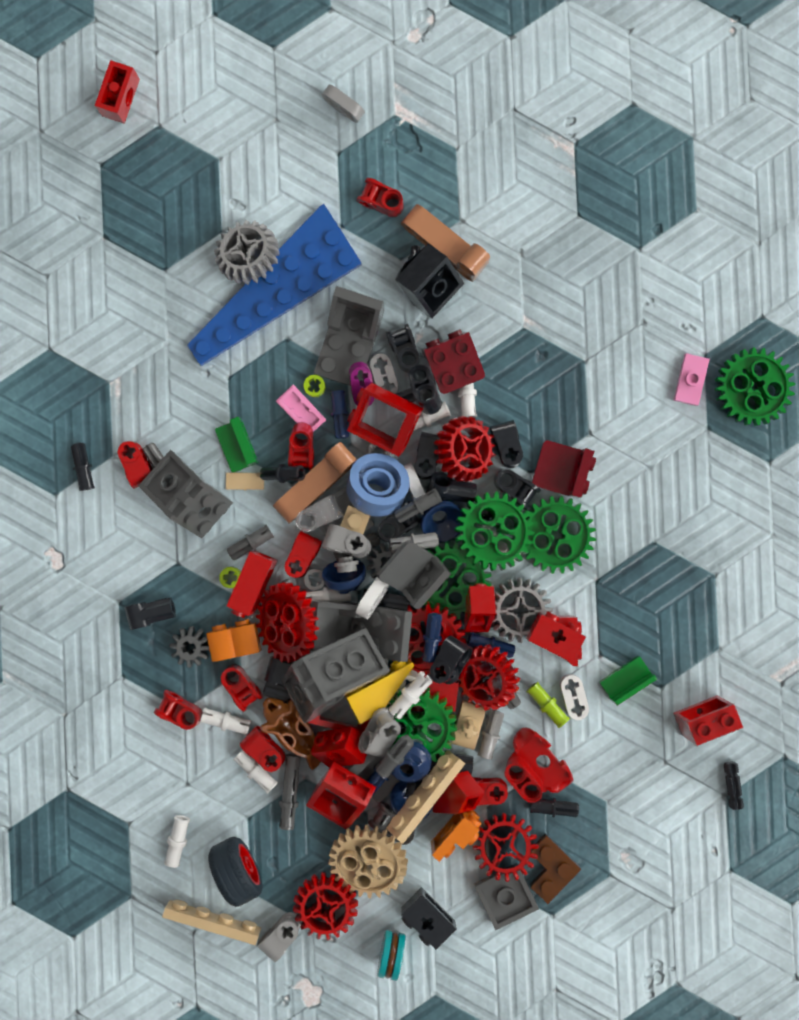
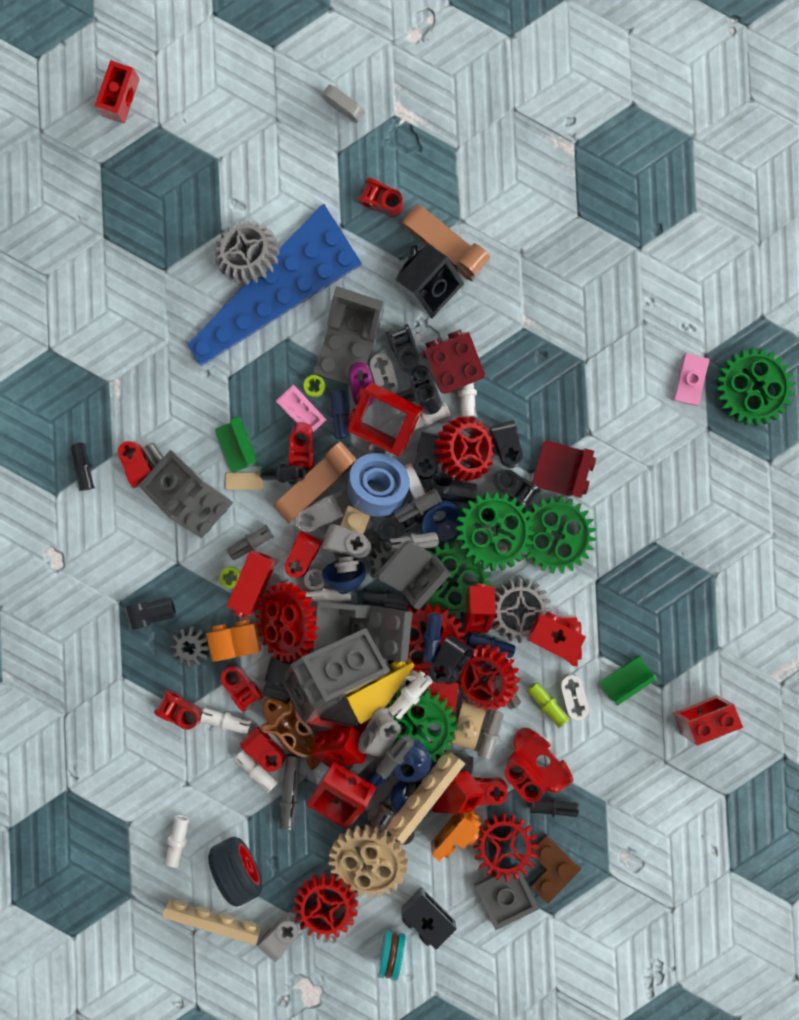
white beam [356,577,389,619] -> none
black axle [724,761,744,810] -> none

